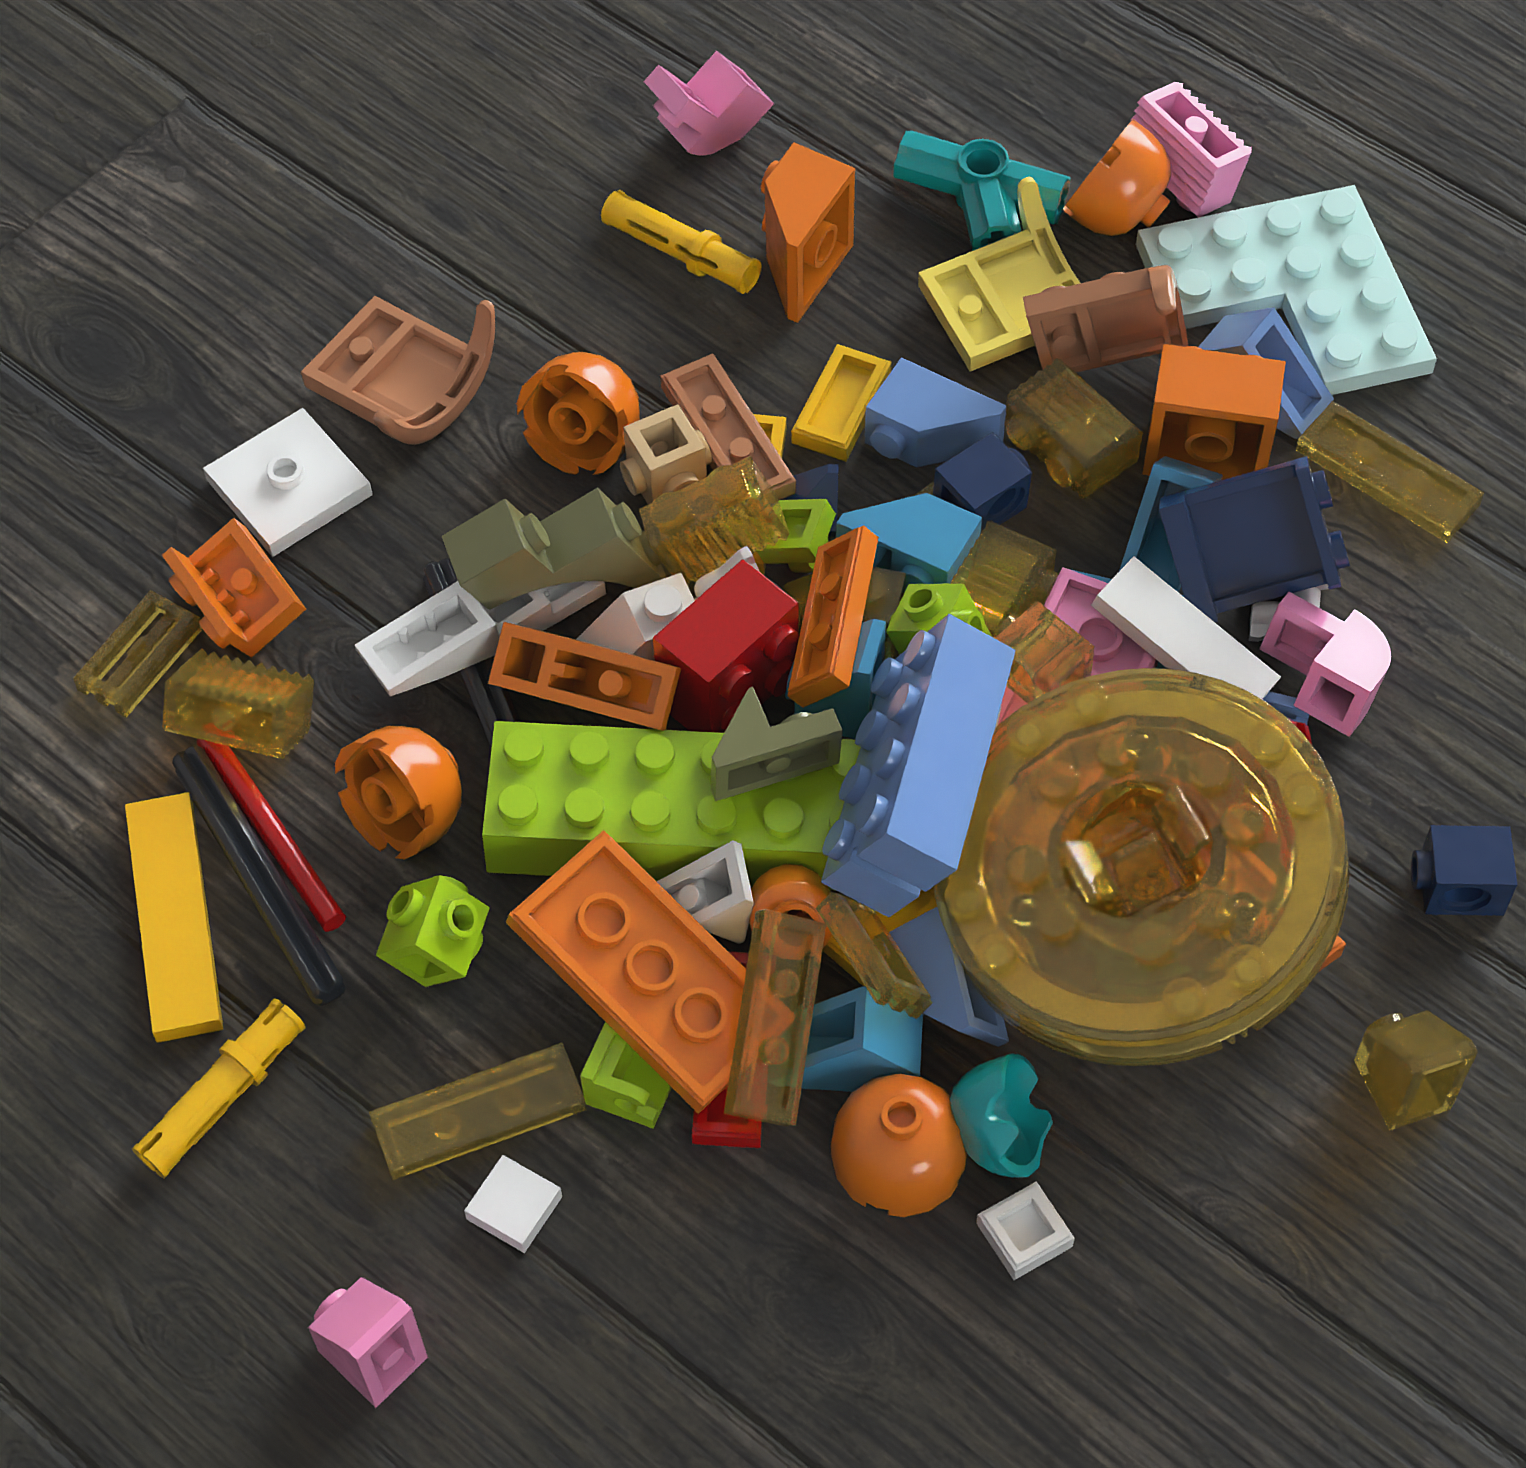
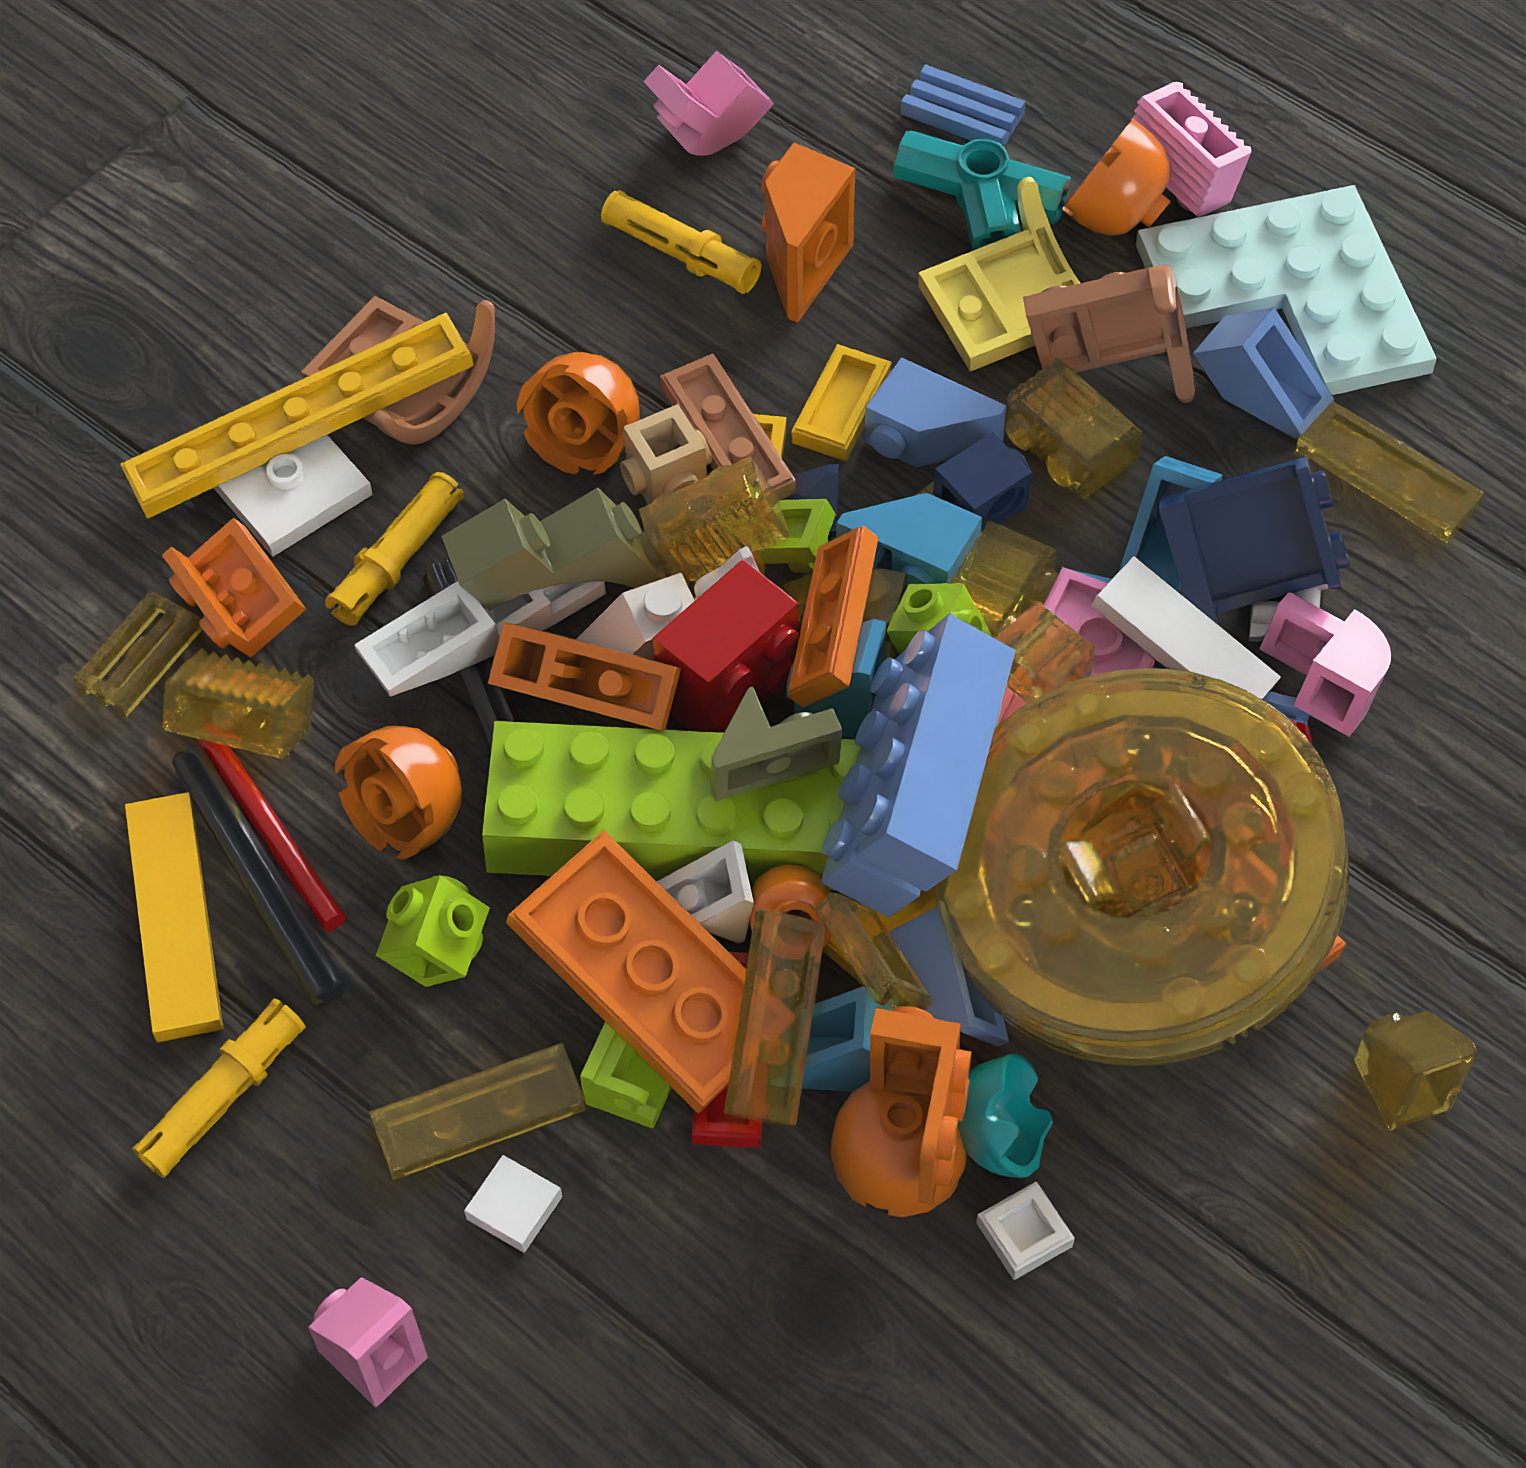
orange brick [1142,344,1286,480] -> none
dark blue brick [1411,825,1517,916] -> none
none -> yellow tile [120,313,474,519]
none -> yellow pin [325,472,464,626]
none -> orange bracket [870,1006,972,1205]
none -> medium blue tile [901,64,1025,147]

